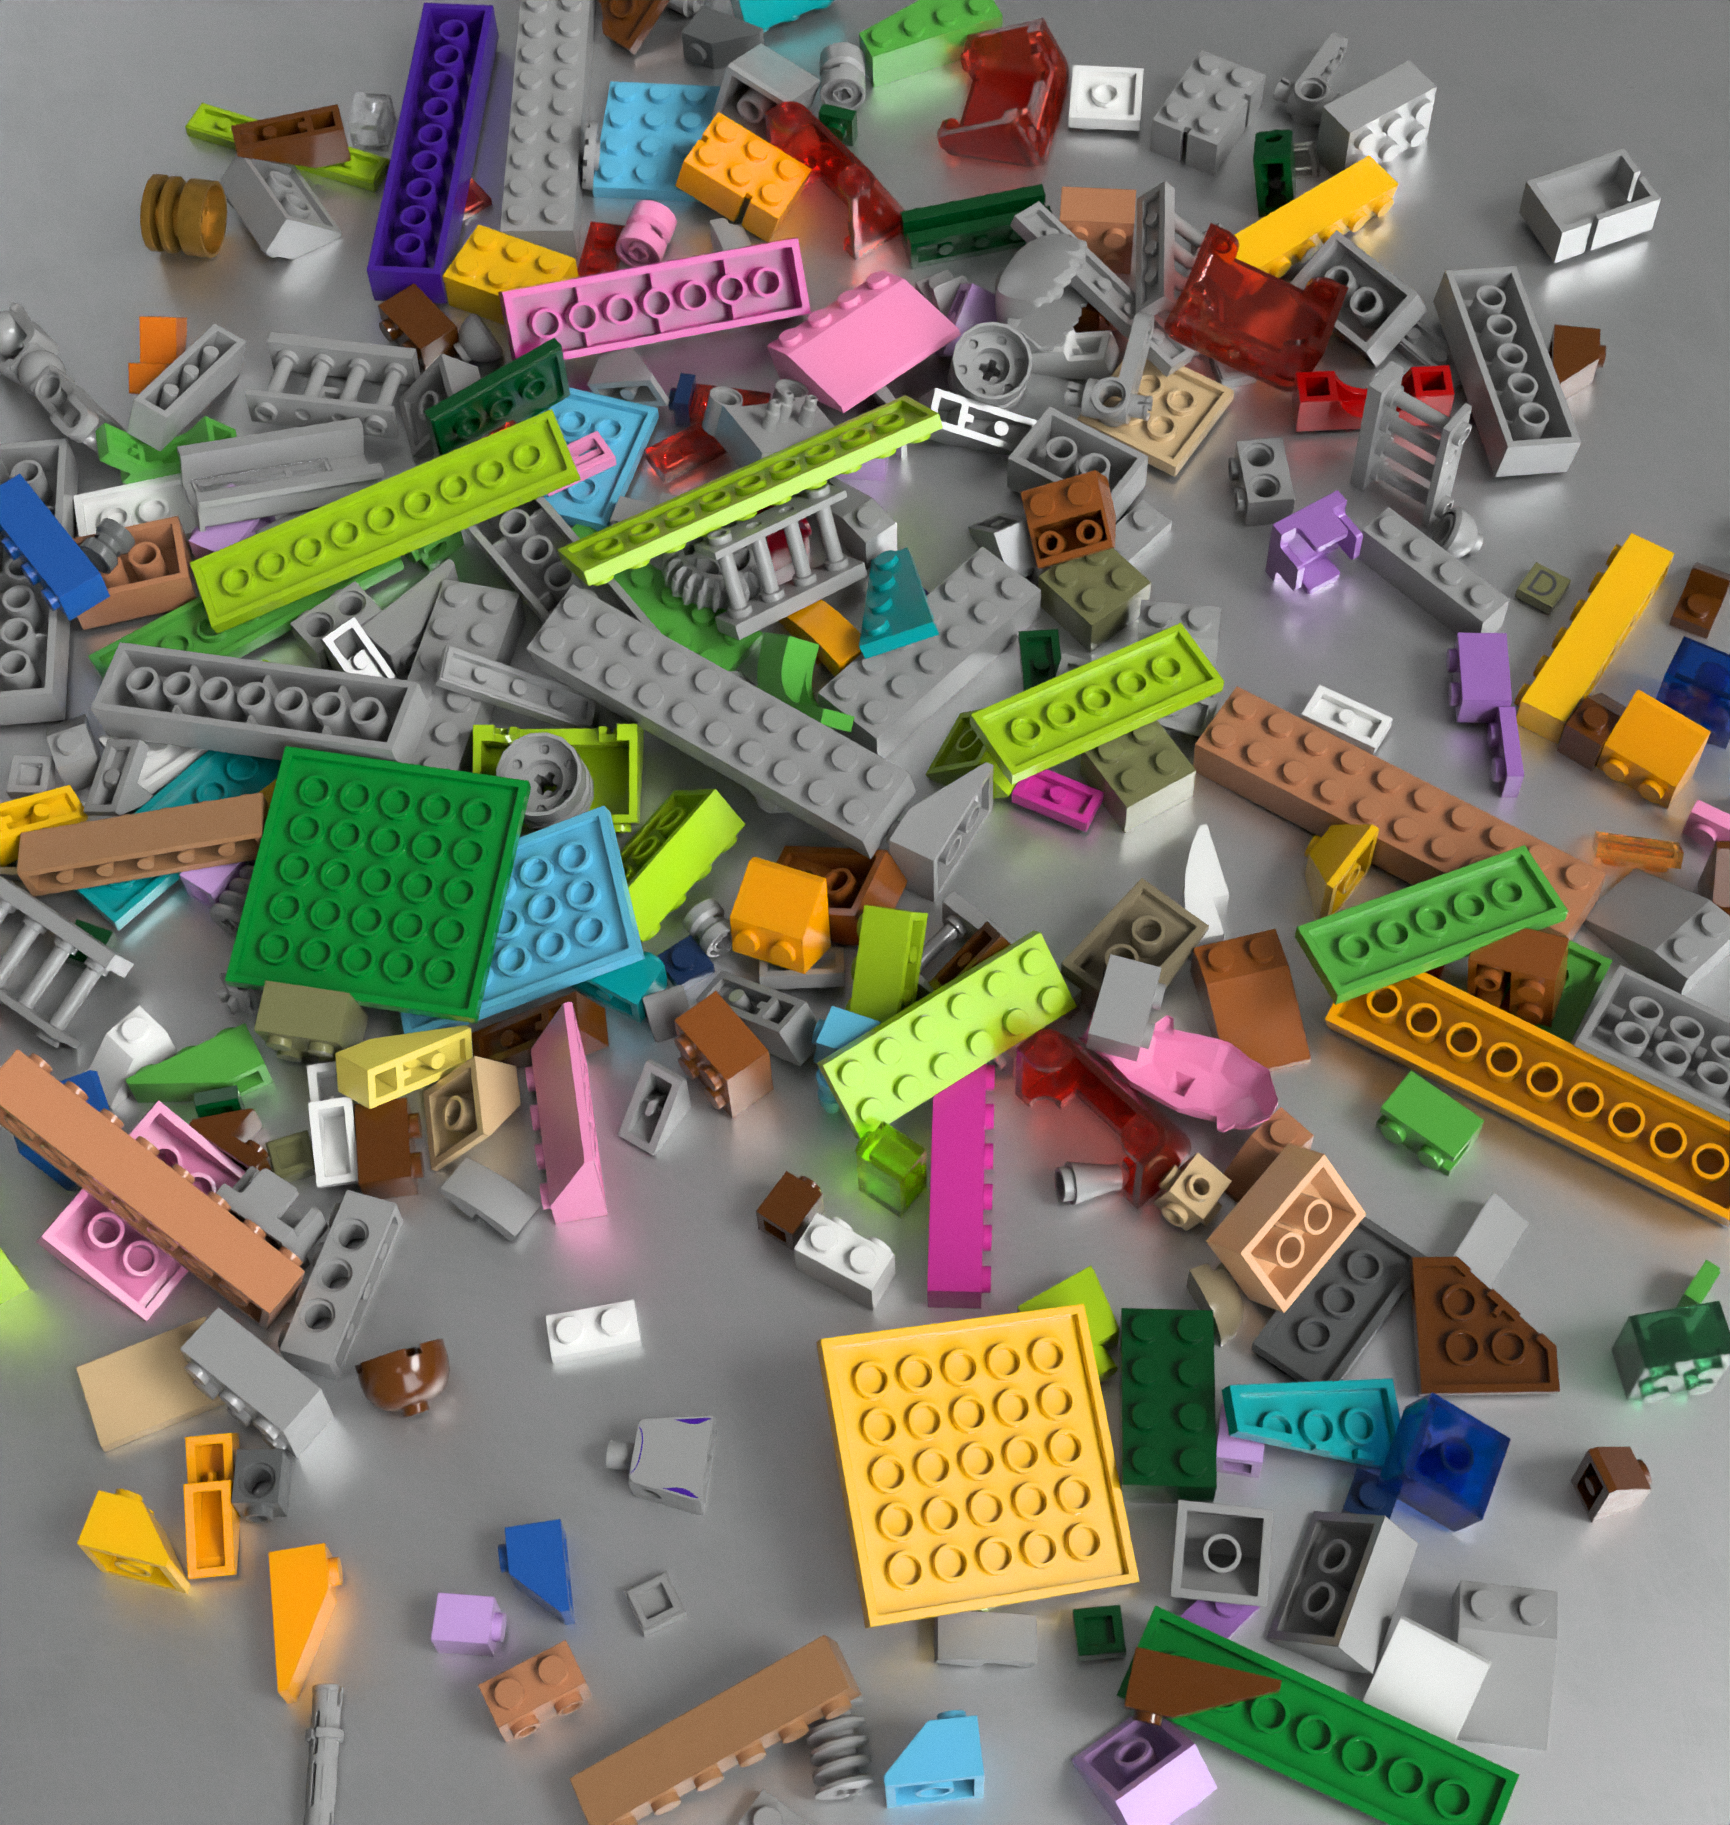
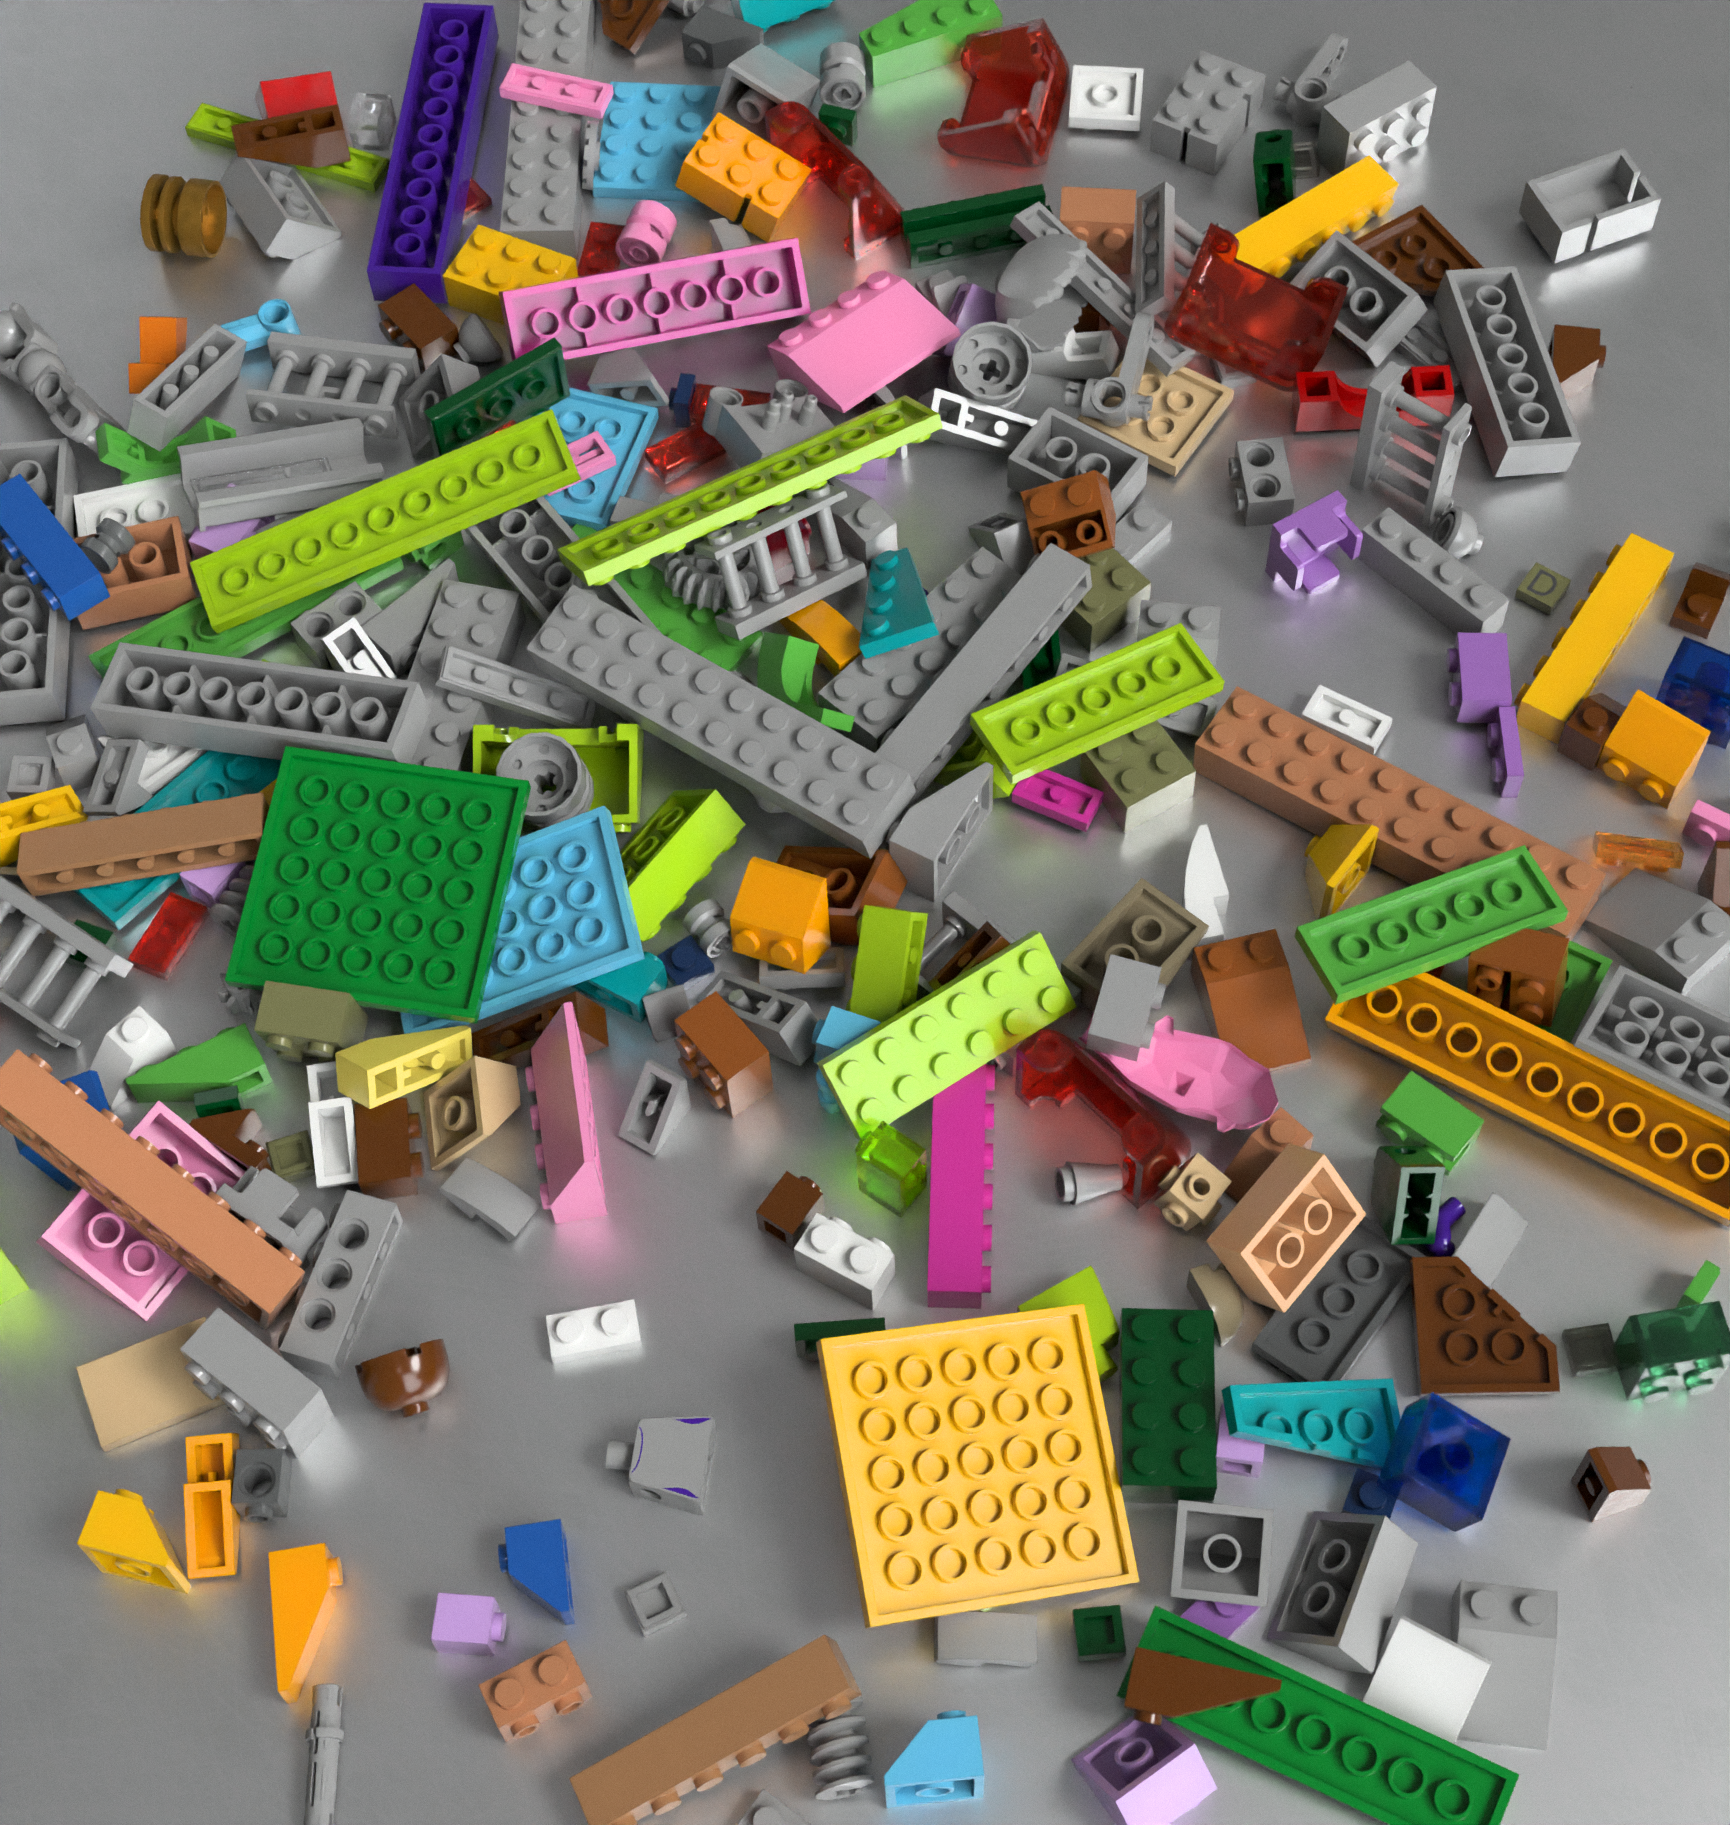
none -> clear red plate [128,892,210,981]
none -> medium azure piece [220,299,300,352]
none -> red slope [255,71,339,119]
none -> bright pink tile [499,63,614,119]
none -> dark green plate [794,1317,886,1361]
none -> light grey brick [875,543,1092,821]
none -> reddish brown plate [1352,205,1484,297]
none -> dark green torso [1370,1145,1445,1245]
none -> dark purple arm [1423,1197,1466,1257]
none -> clear smoke tile [1561,1323,1621,1378]

